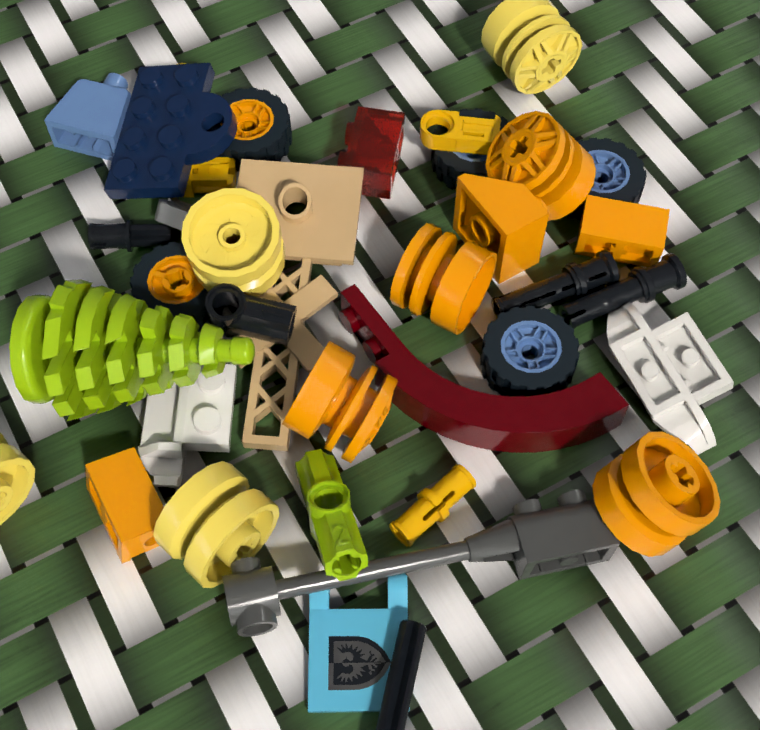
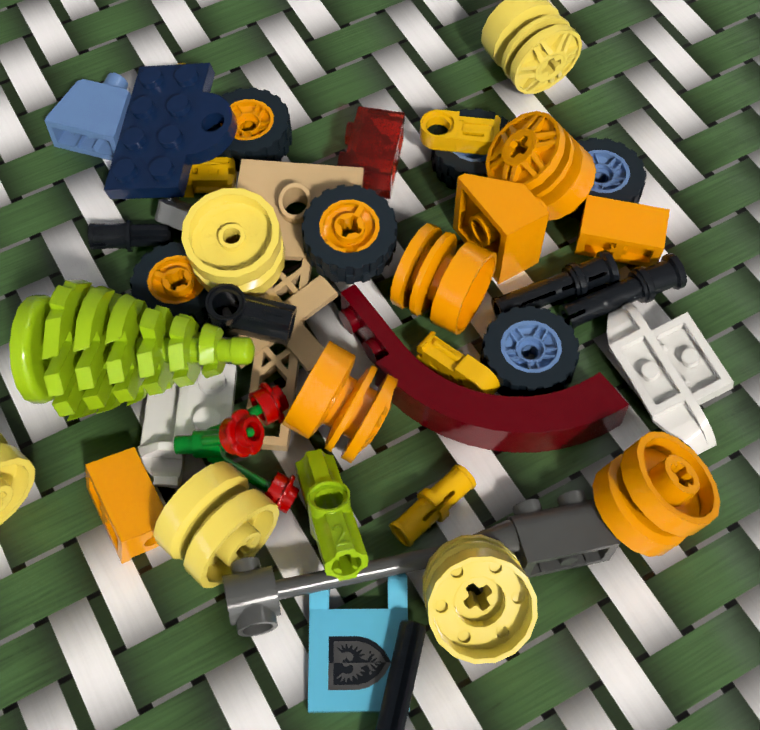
none -> red plant [174,382,300,514]
none -> black wheel [302,184,397,284]
none -> yellow piece [416,331,500,395]
none -> light yellow wheel [422,534,538,664]

